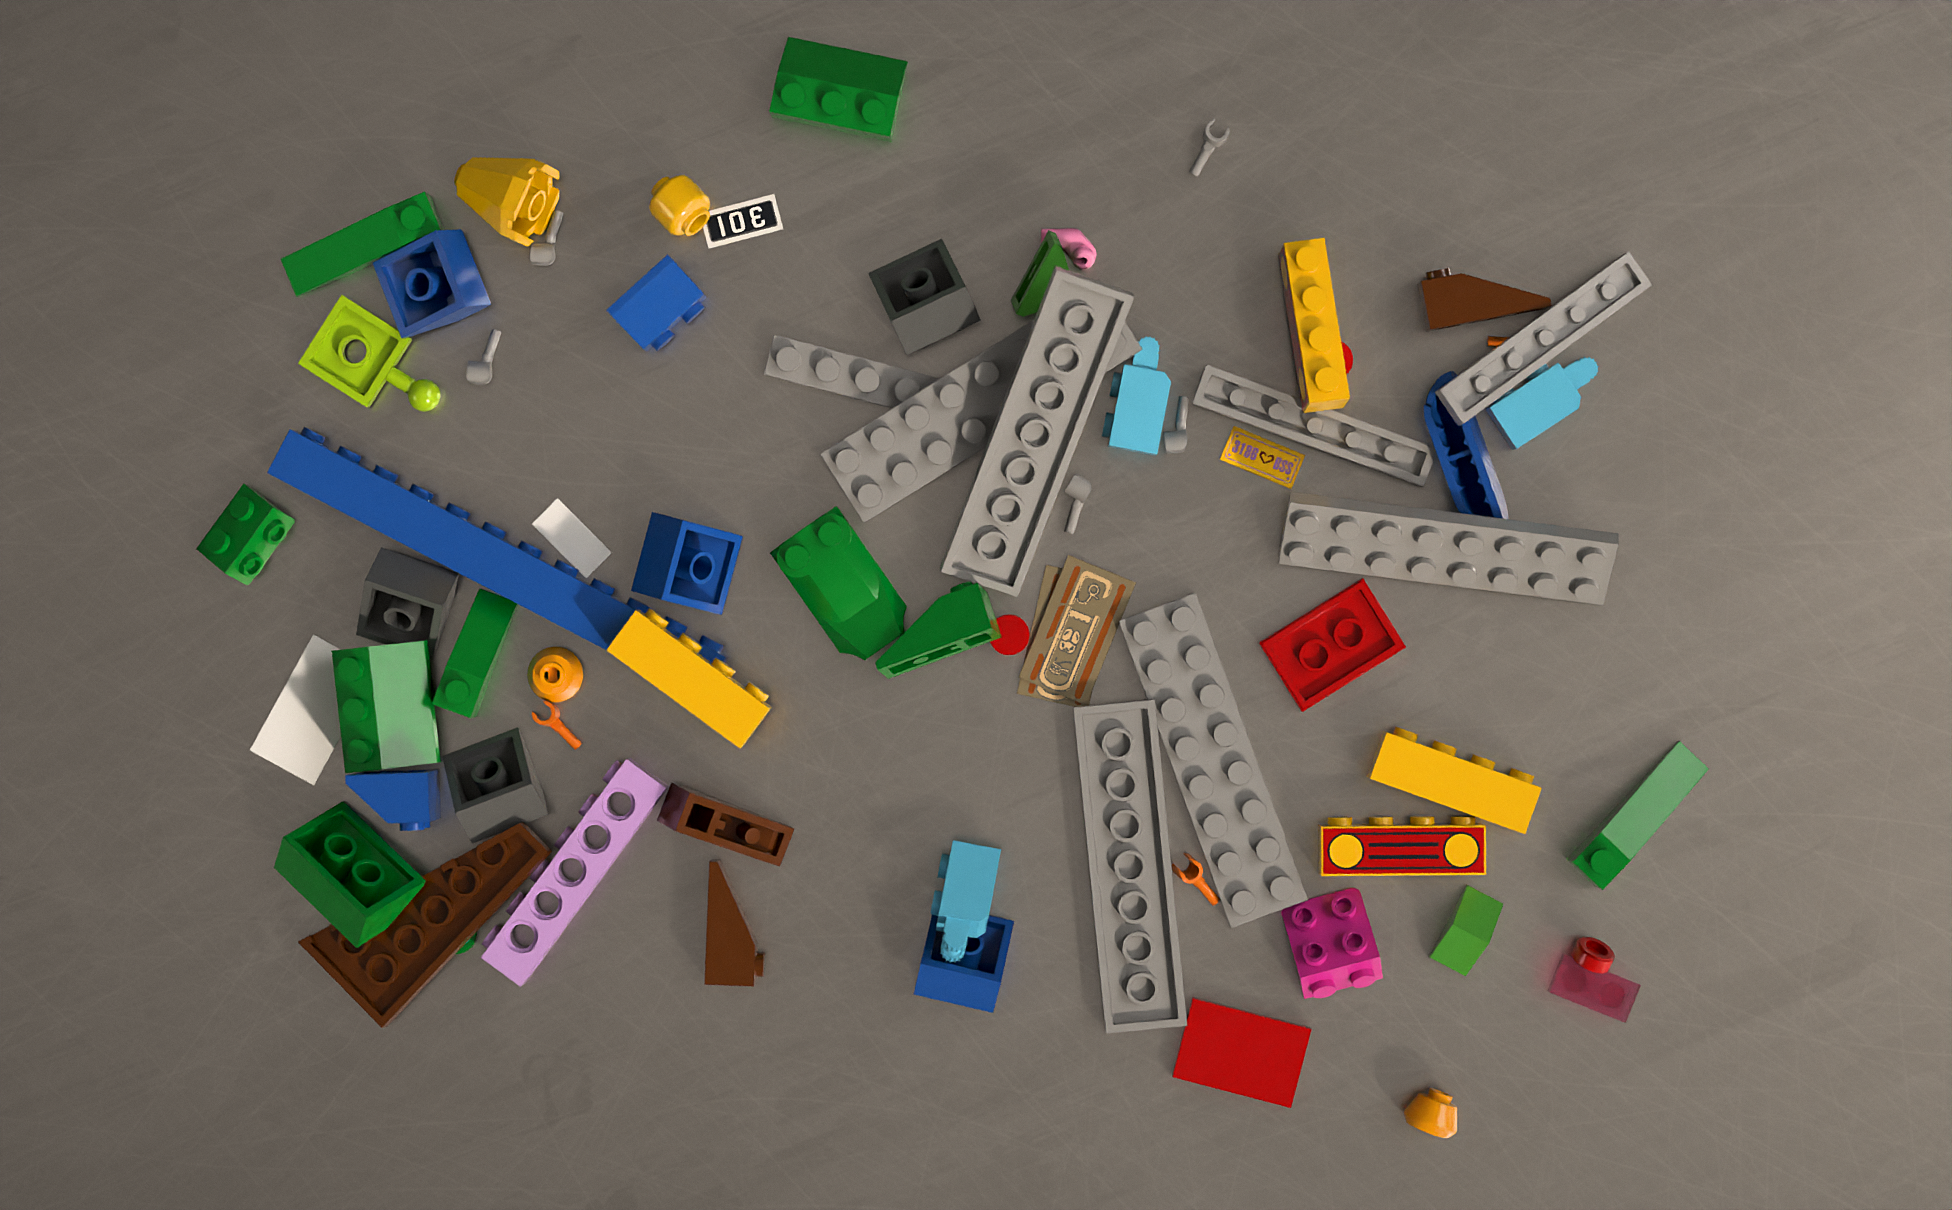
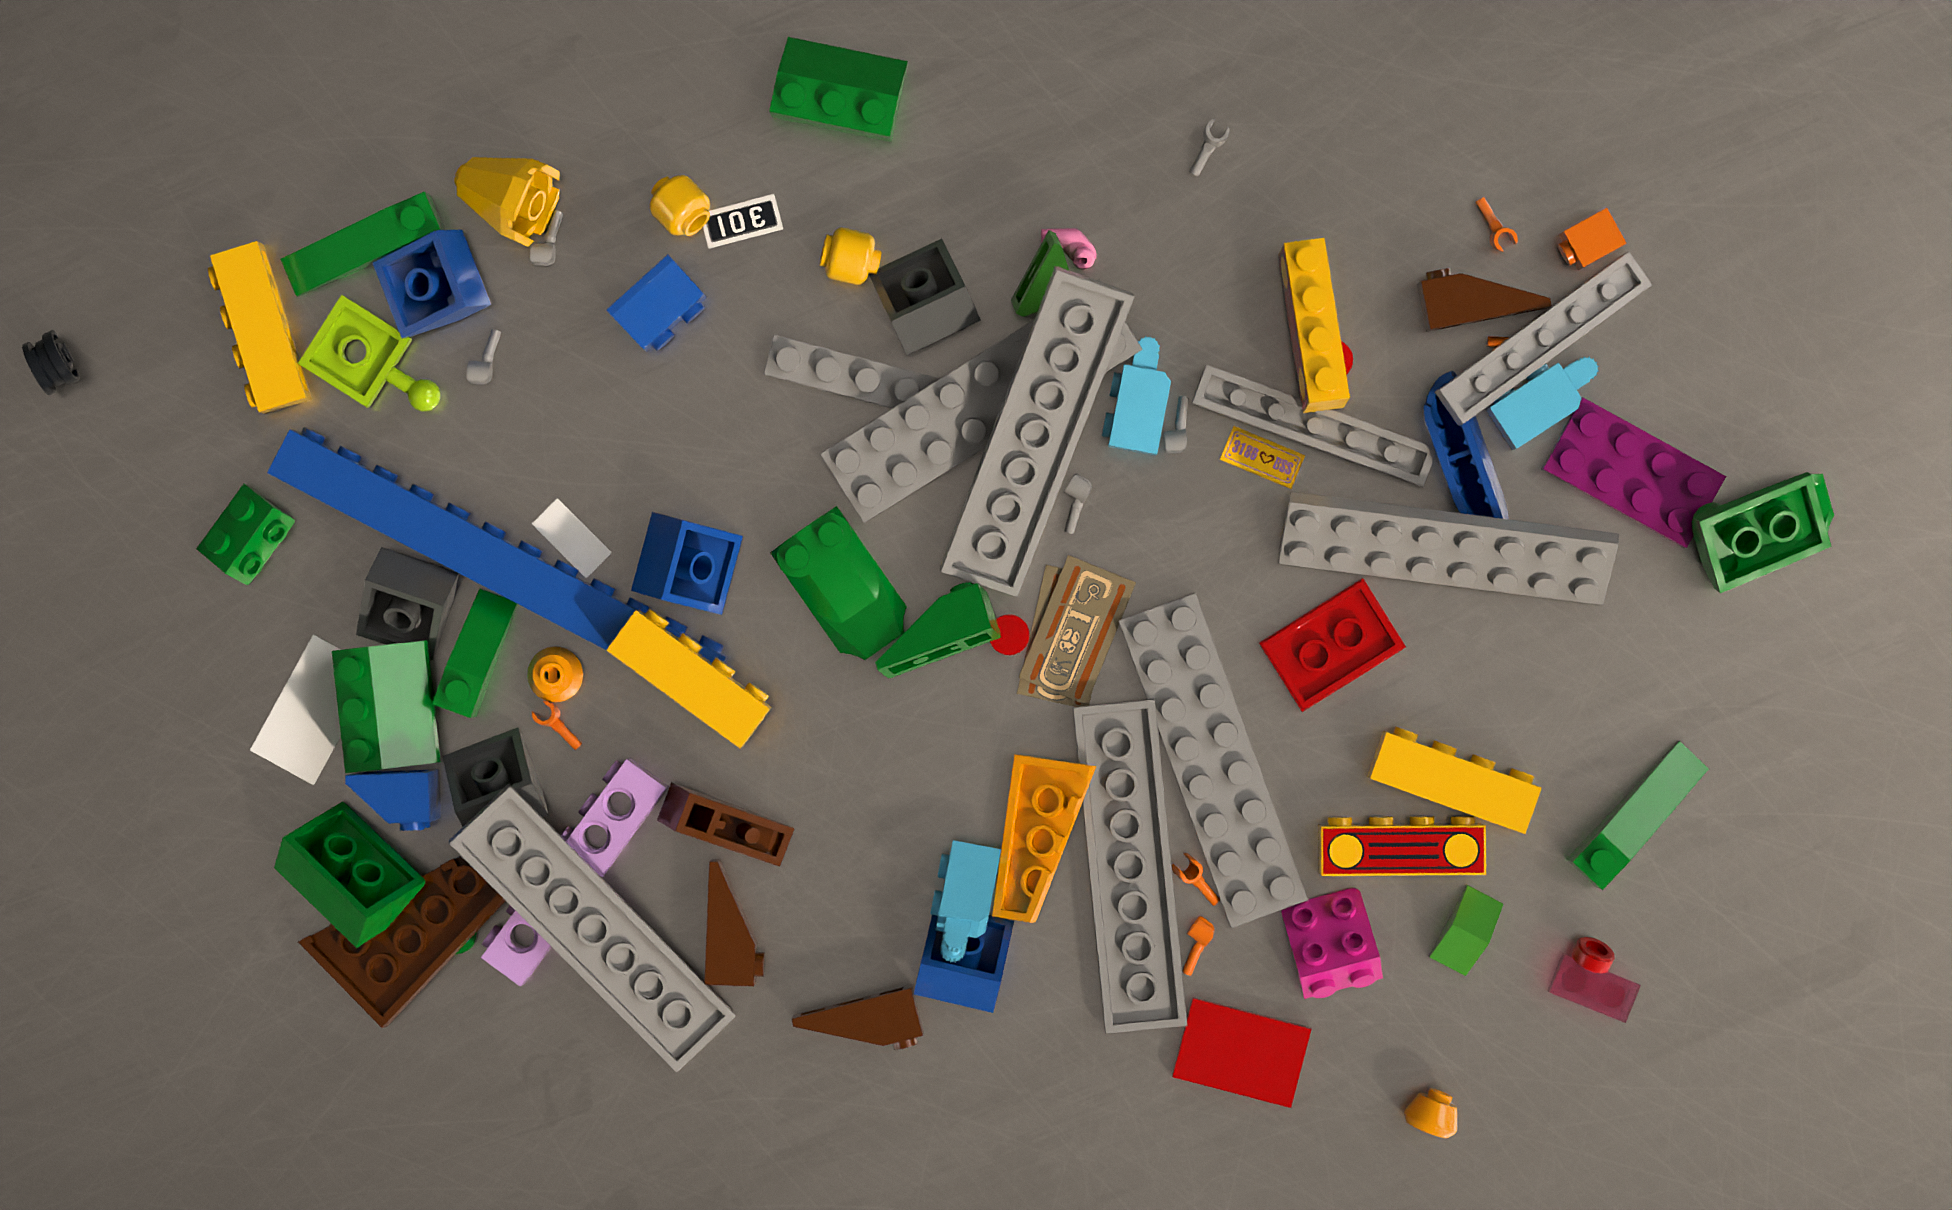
none -> black wheel [22,330,80,395]
none -> yellow brick [207,241,312,414]
none -> light grey plate [449,784,736,1073]
none -> reddish brown slope [792,984,924,1050]
none -> yellow head [819,227,882,285]
none -> light orange wing [992,754,1096,923]
none -> orange hand [1182,916,1214,976]
none -> orange hand [1476,197,1518,252]
none -> magenta plate [1541,397,1727,548]
none -> orange brick [1558,208,1627,270]
none -> green slope [1692,472,1834,594]

